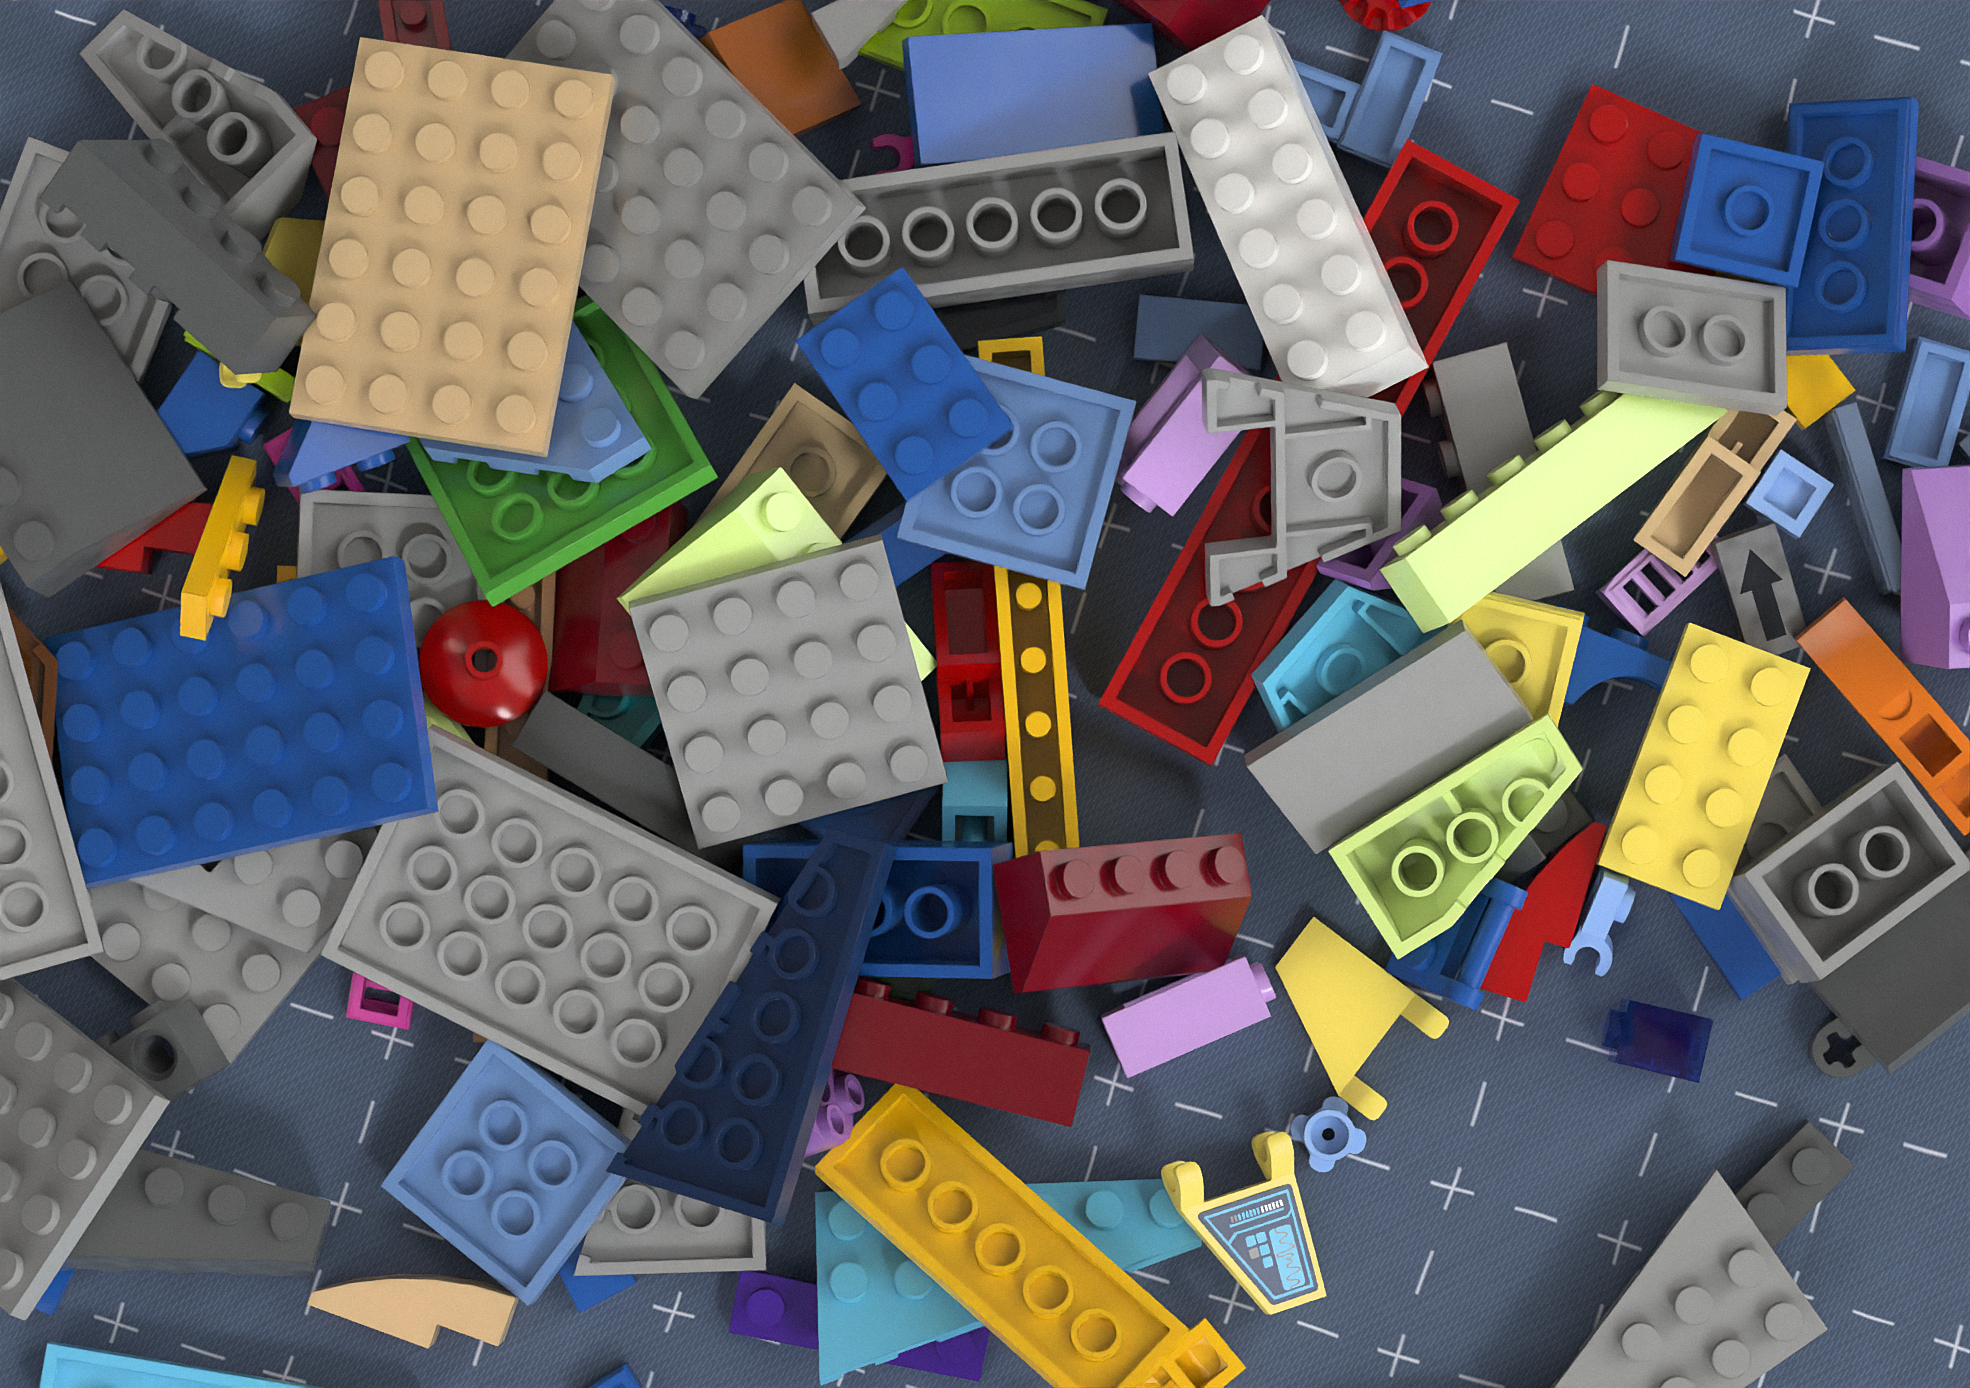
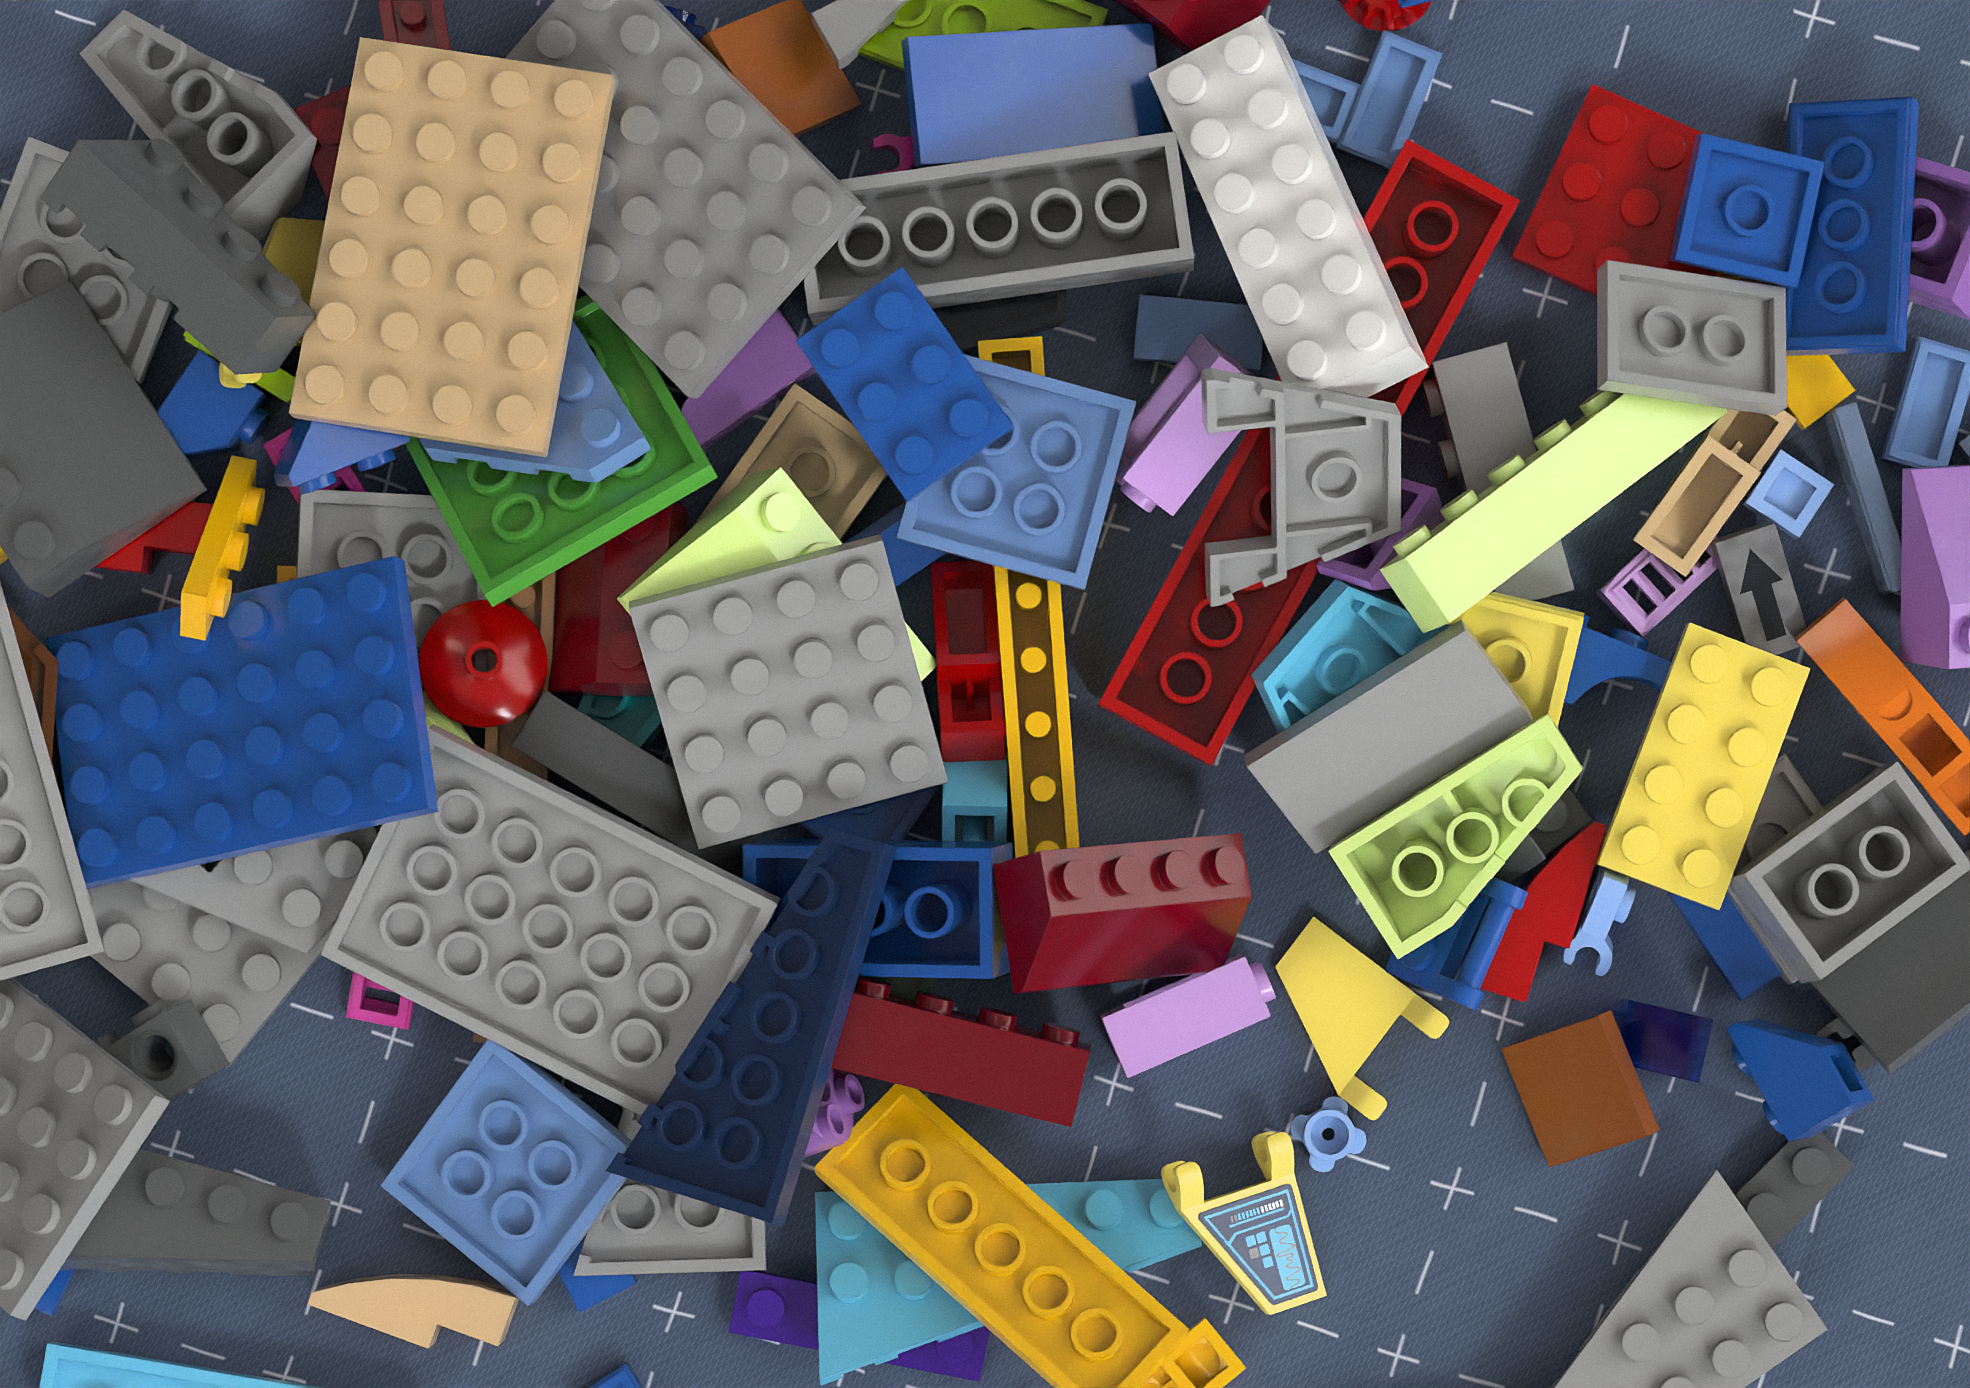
none -> medium lavender slope [681,308,816,451]
none -> dark orange tile [1501,1010,1659,1168]
none -> blue slope [1726,1019,1875,1142]

